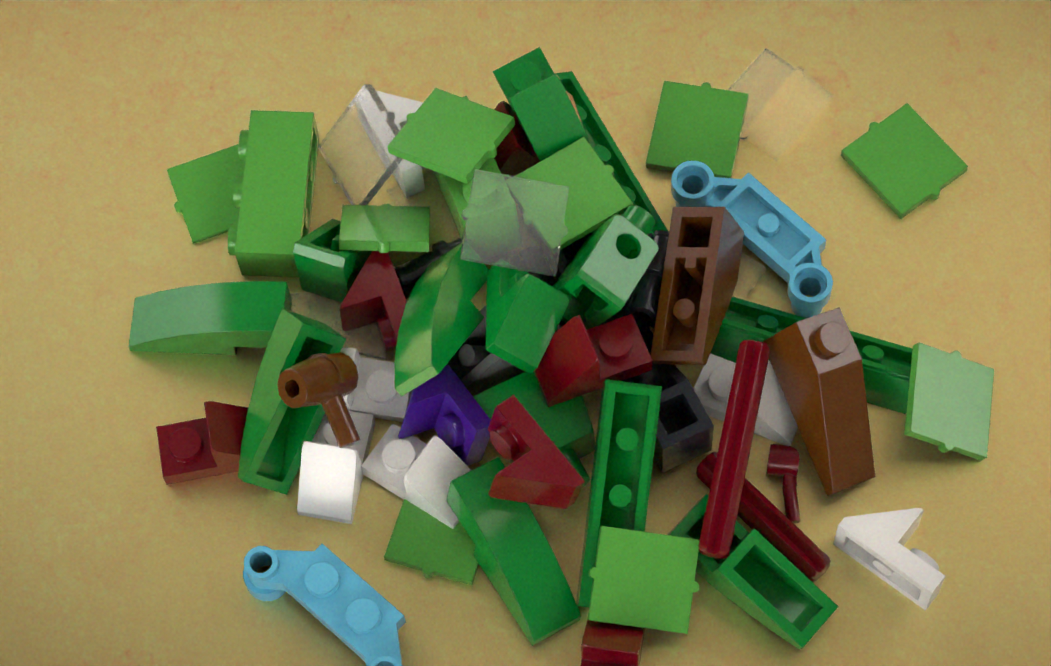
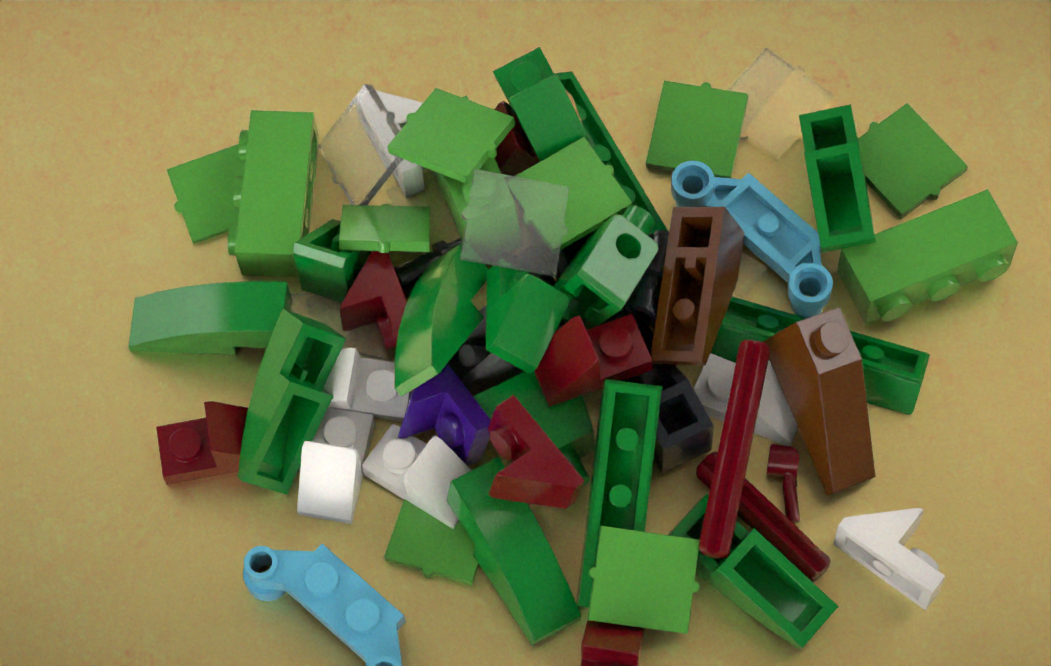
reddish brown piece [277,352,361,448] -> none
bright green piece [904,342,994,461] -> none
none -> green slope [799,104,876,253]
none -> bright green brick [837,189,1018,324]

